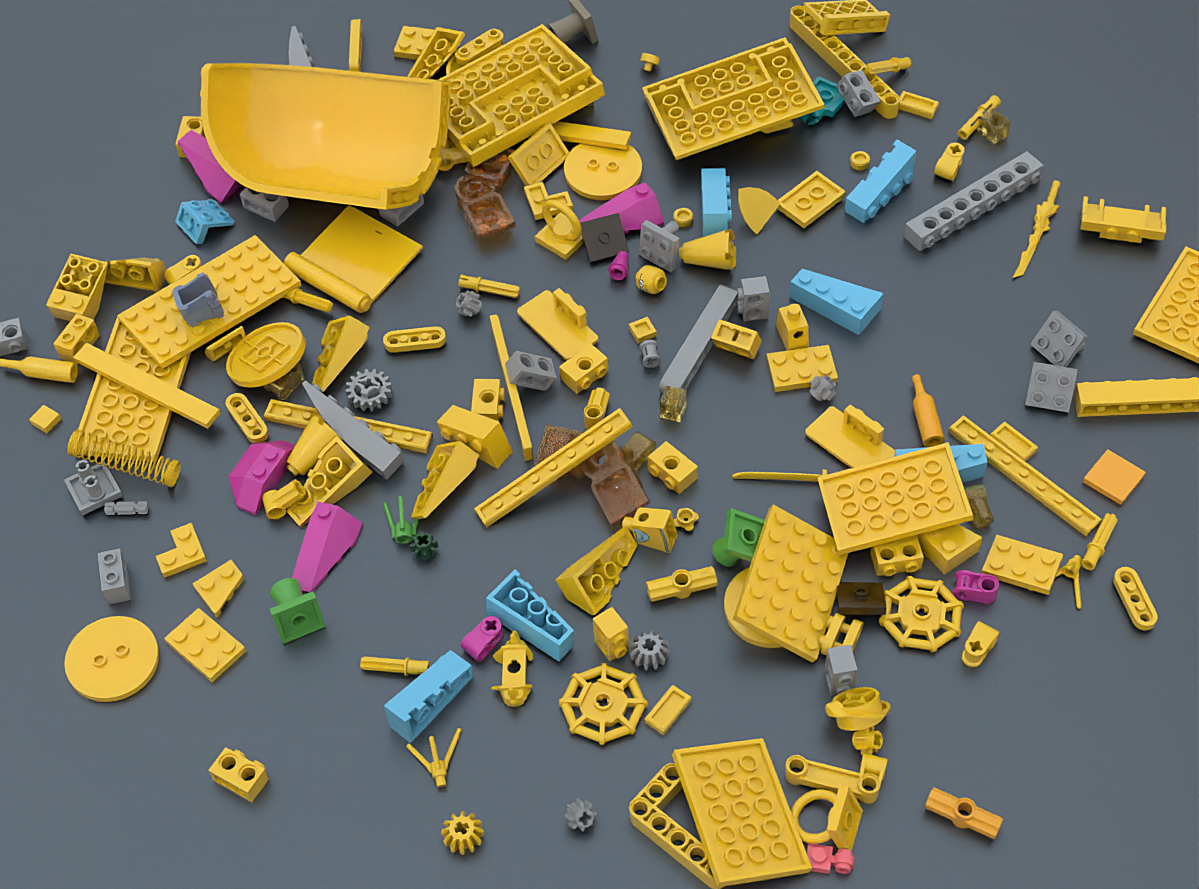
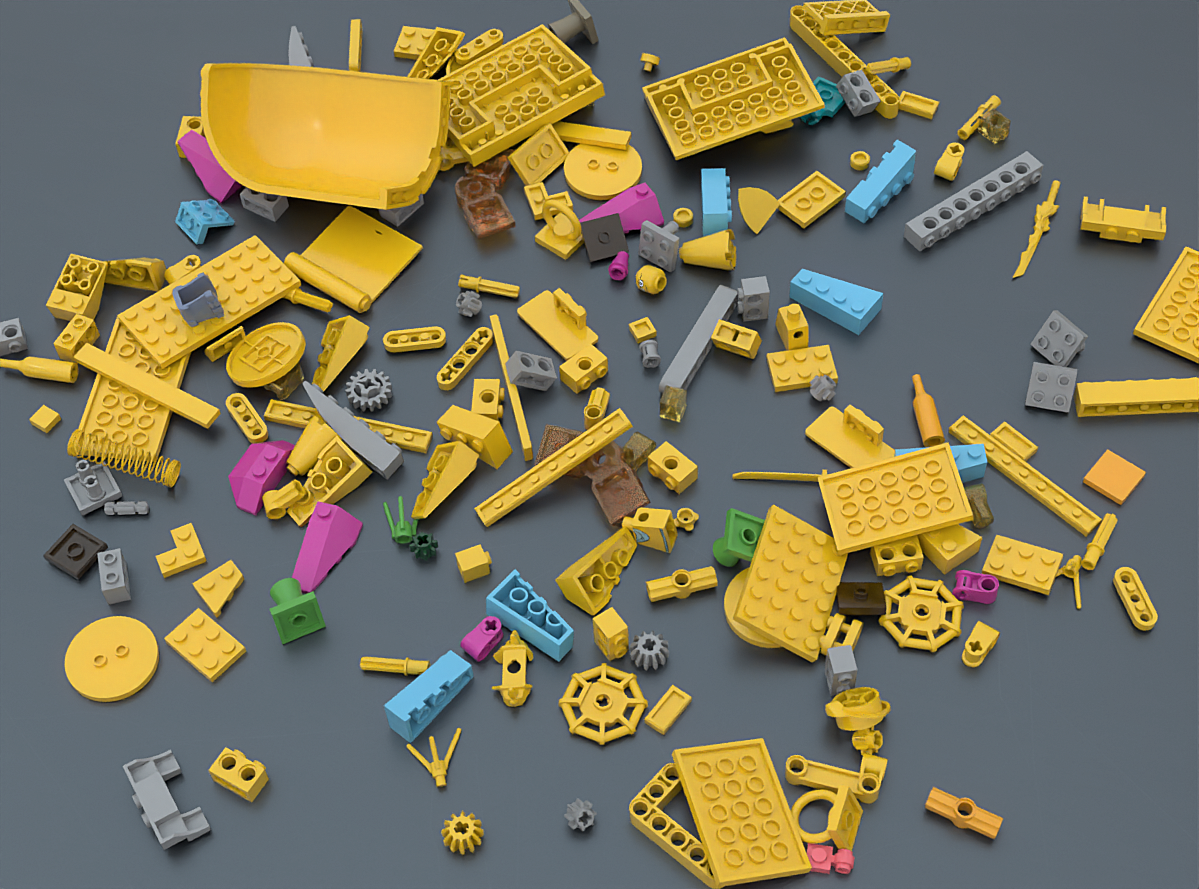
none -> dark brown plate [43,524,108,580]
none -> light grey bracket [123,749,211,850]
none -> yellow beam [437,327,493,390]
none -> yellow brick [455,544,492,583]

